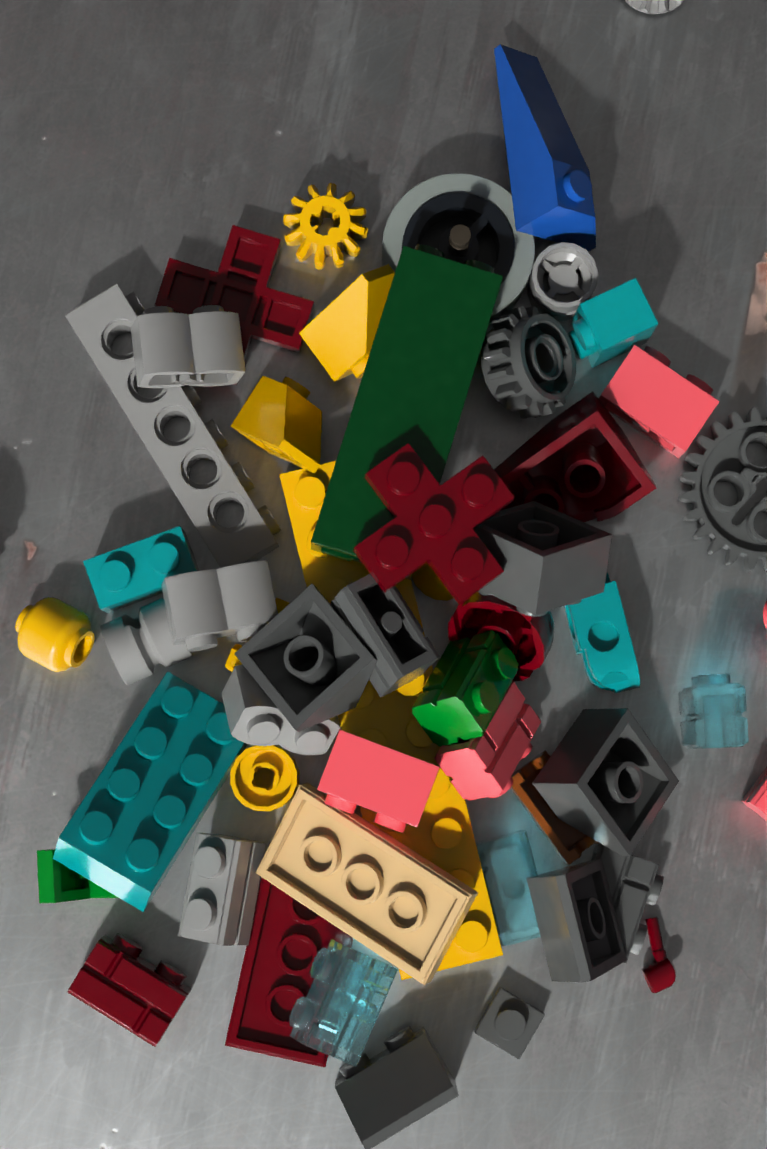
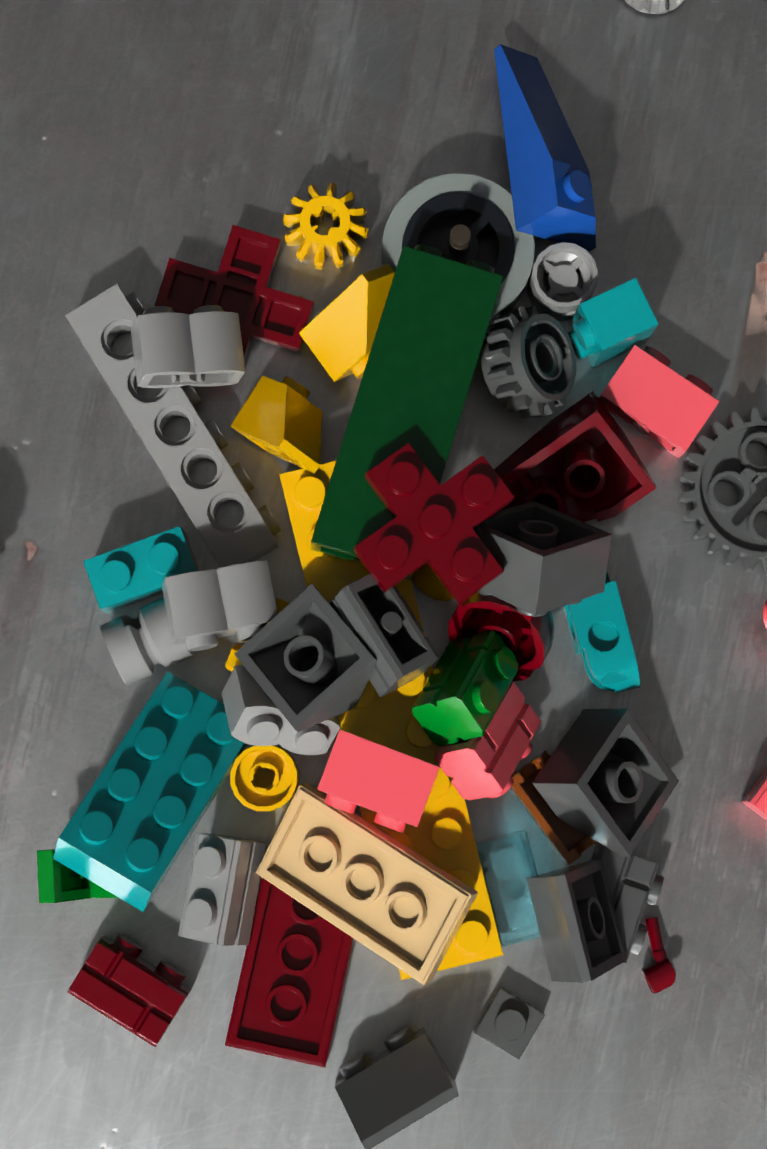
yellow head [15,597,95,672] -> none
clear light blue brick [289,939,398,1066] -> none
clear light blue brick [678,674,749,749] -> none

